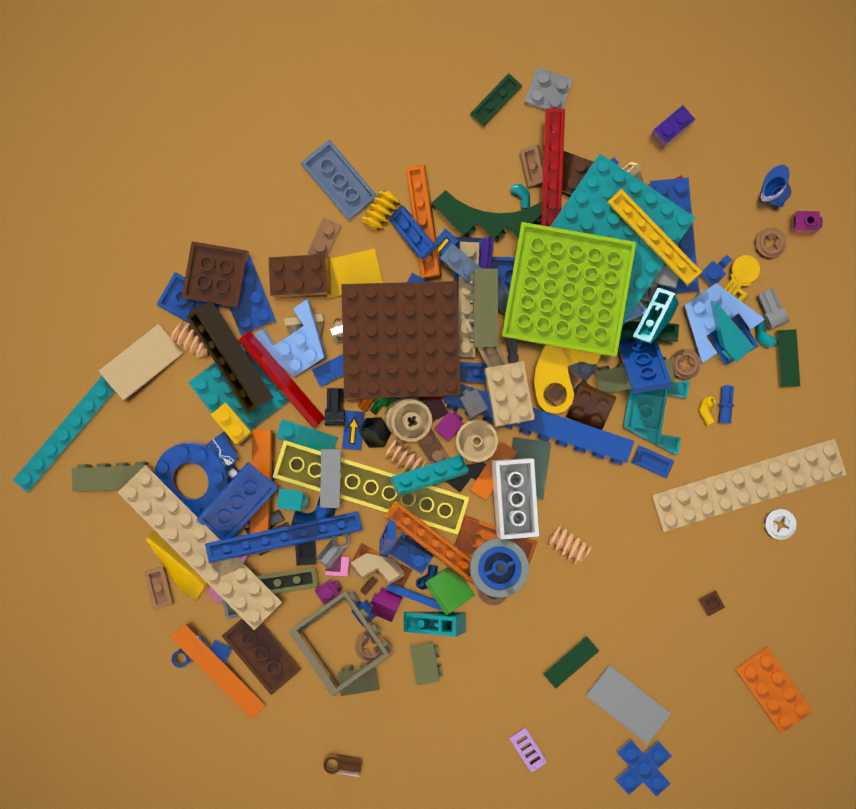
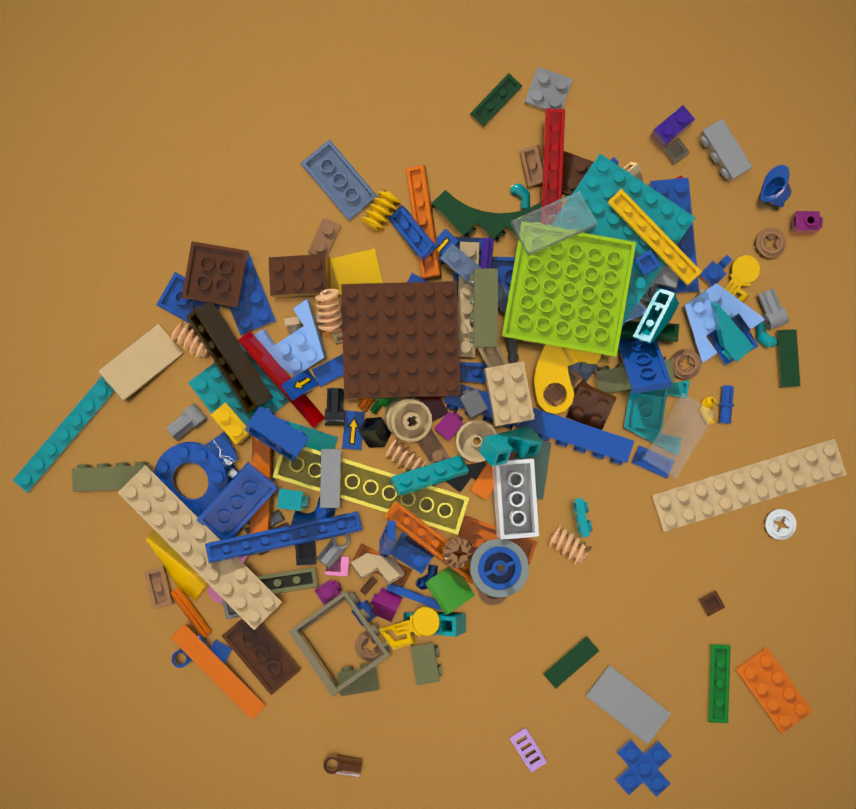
none -> light grey piece [166,403,207,441]
none -> orange axle [170,587,211,638]
none -> blue brick [245,406,309,463]
none -> blue tile [281,369,319,401]
none -> light nougat piece [315,289,342,332]
none -> yellow piece [379,607,440,650]
none -> medium nougat gear [443,537,473,569]
none -> teal arch [479,426,543,467]
none -> clear tile [510,191,597,256]
none -> teal plate [572,498,593,538]
none -> blue tile [634,250,661,277]
none -> clear tile [643,393,716,479]
none -> dark tan tile [663,138,690,165]
none -> light grey brick [700,119,753,182]
none -> green tile [708,644,731,723]

